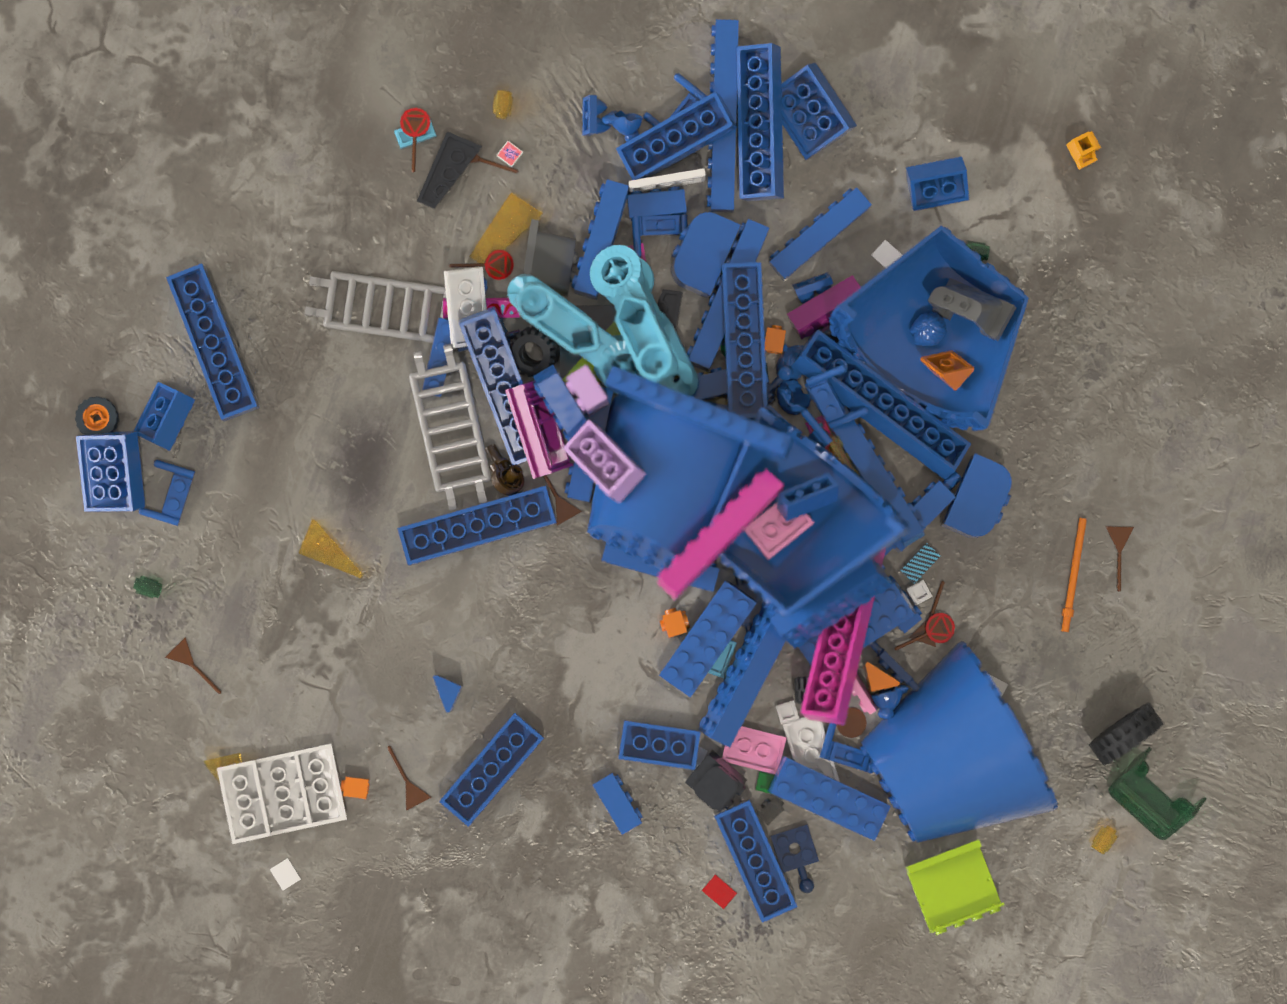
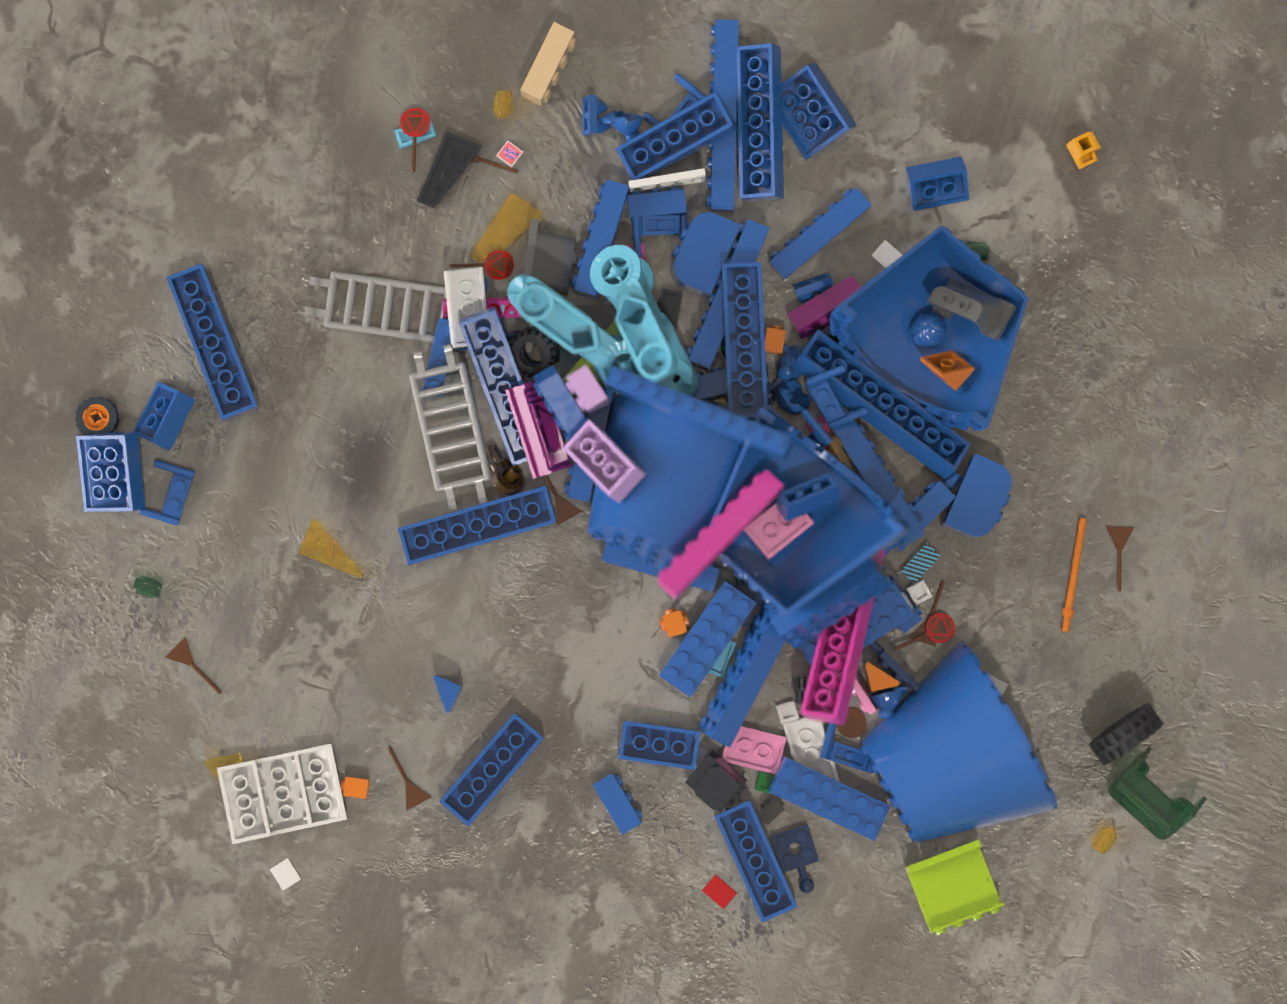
none -> tan brick [520,22,577,107]

